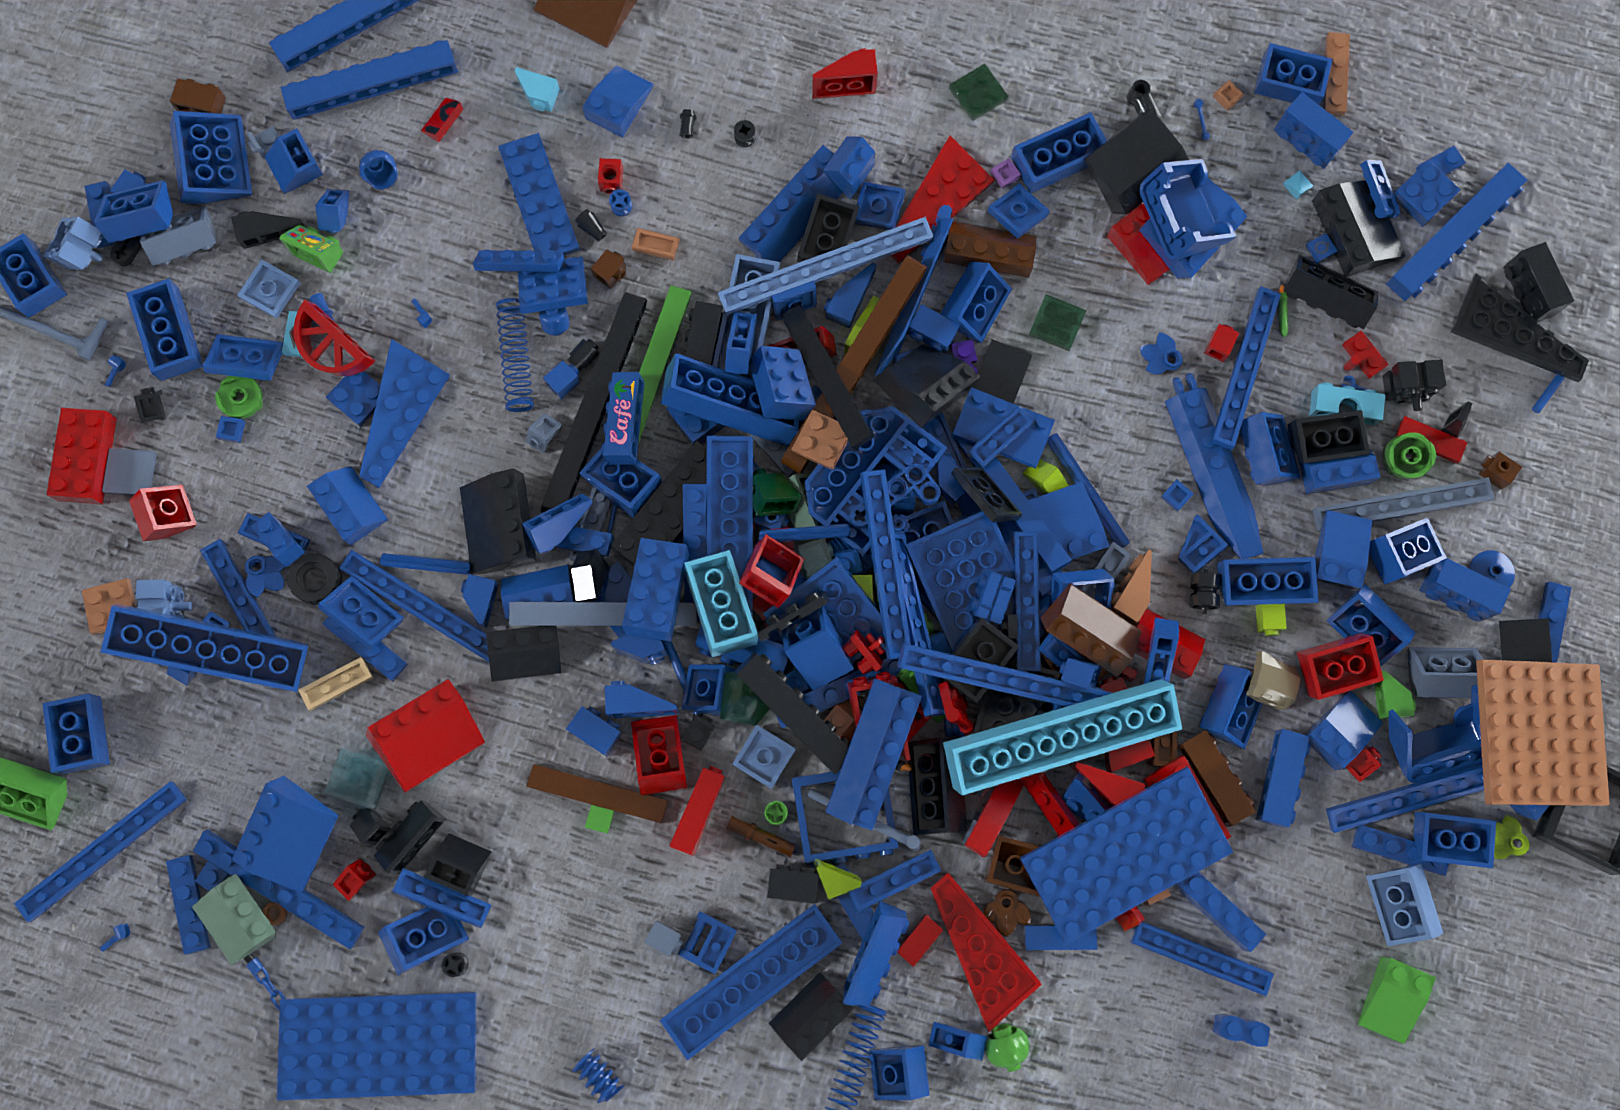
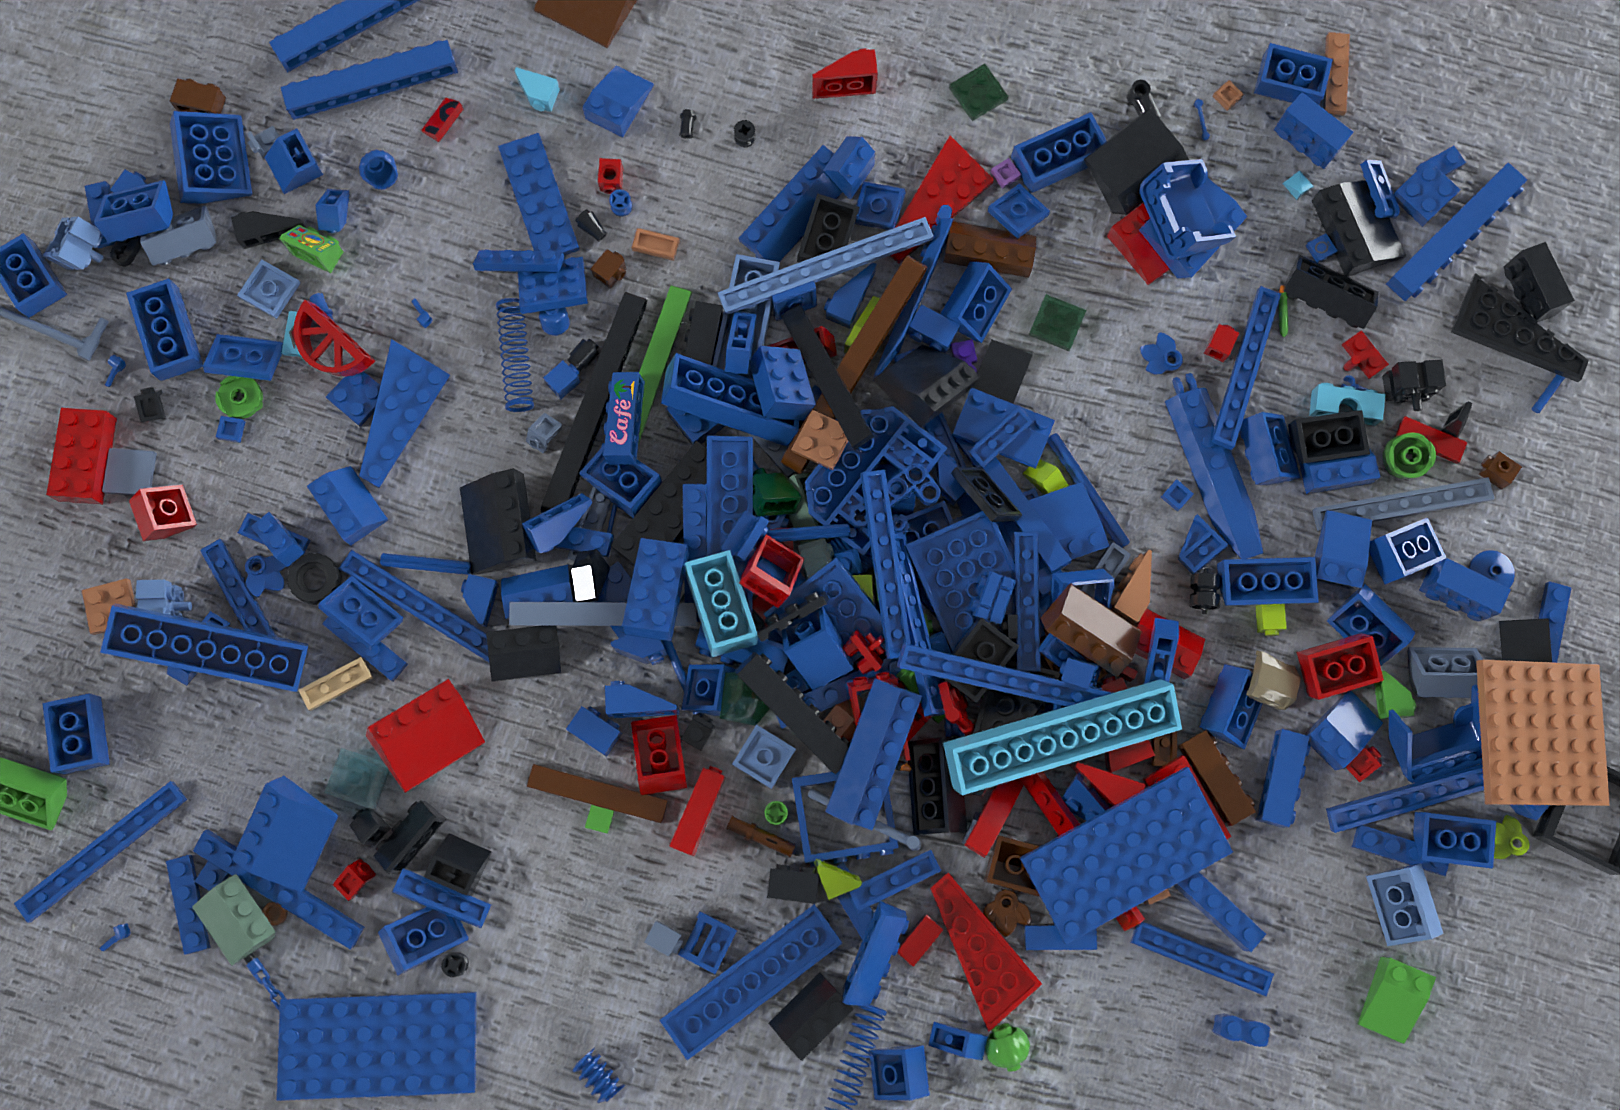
none -> blue bracket [721,511,769,561]

